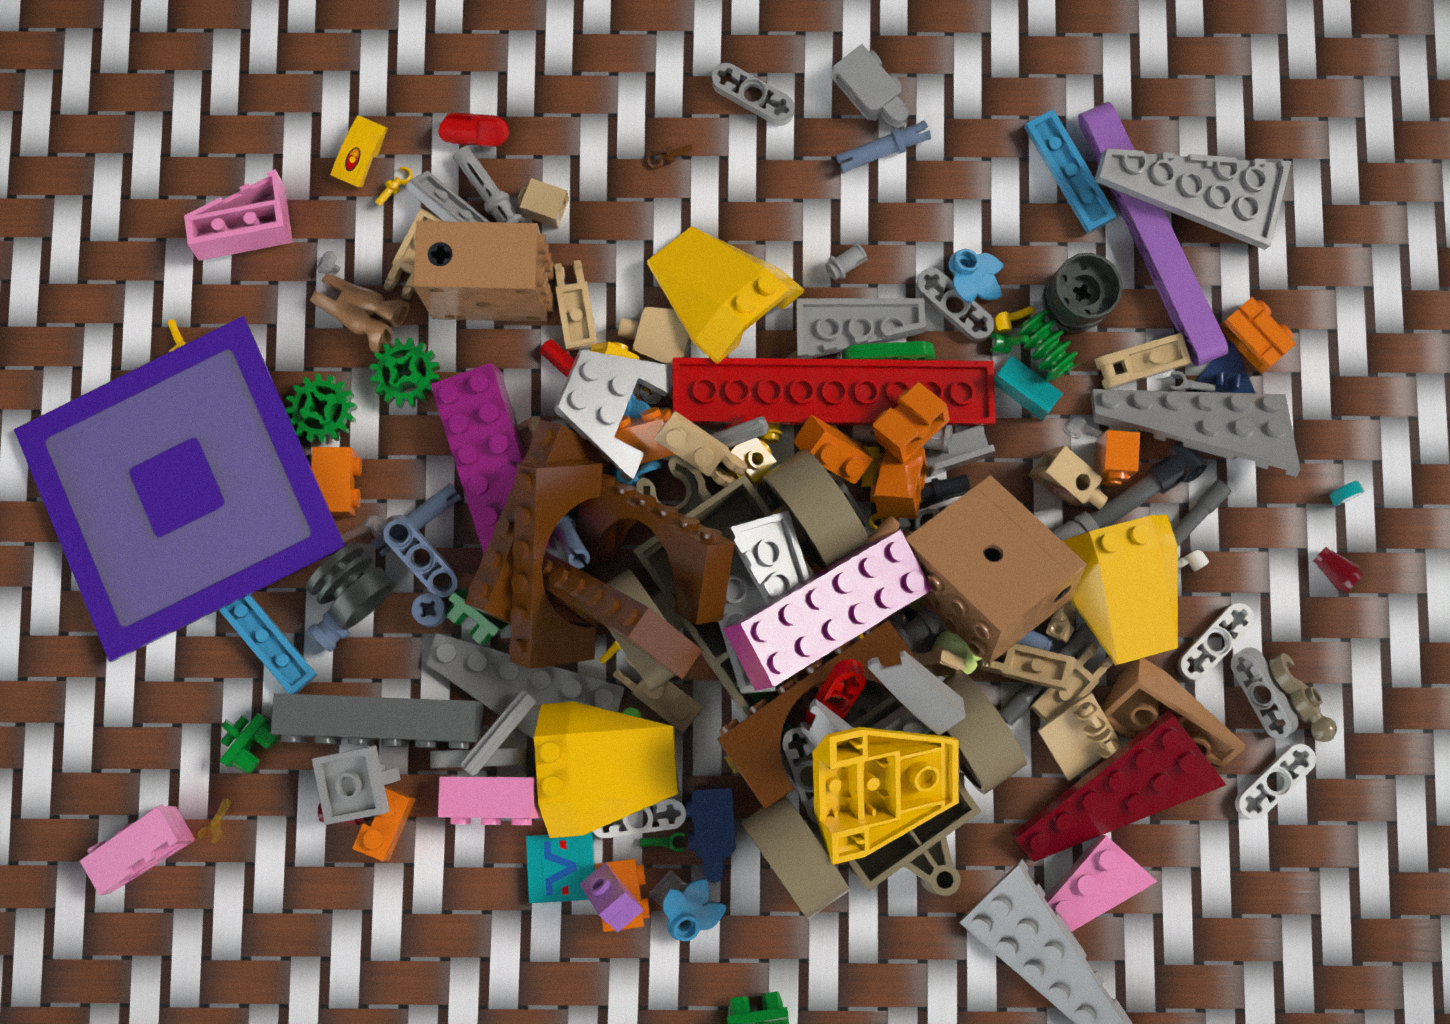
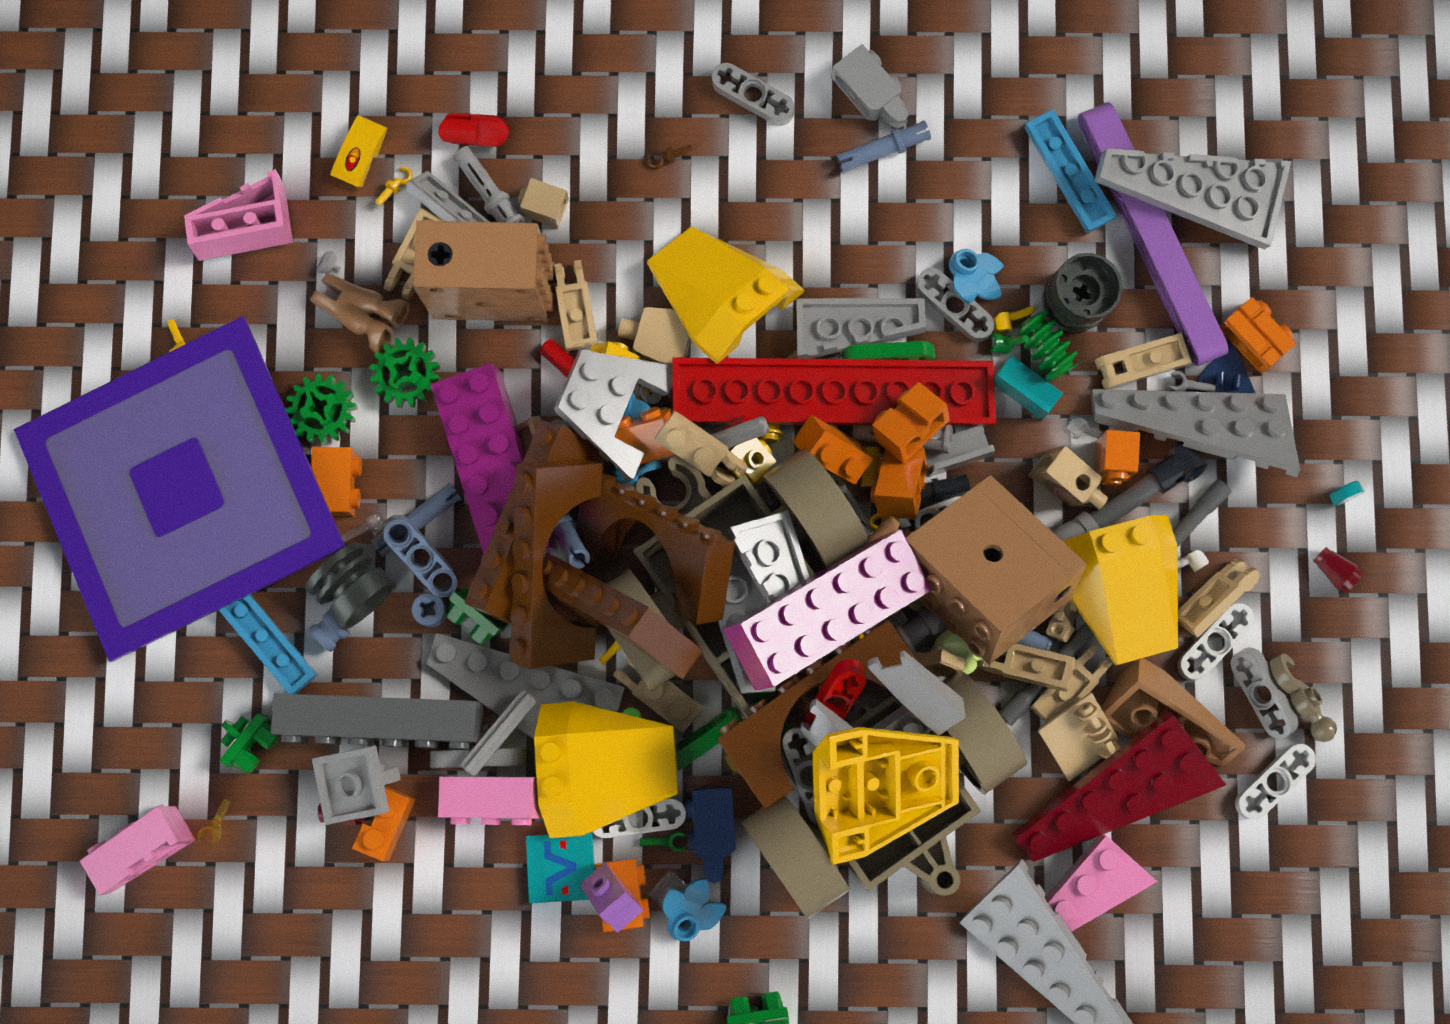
light grey pin [825,243,868,280] -> none
none -> green beam [675,707,744,772]
none -> tan hinge [1178,558,1261,638]

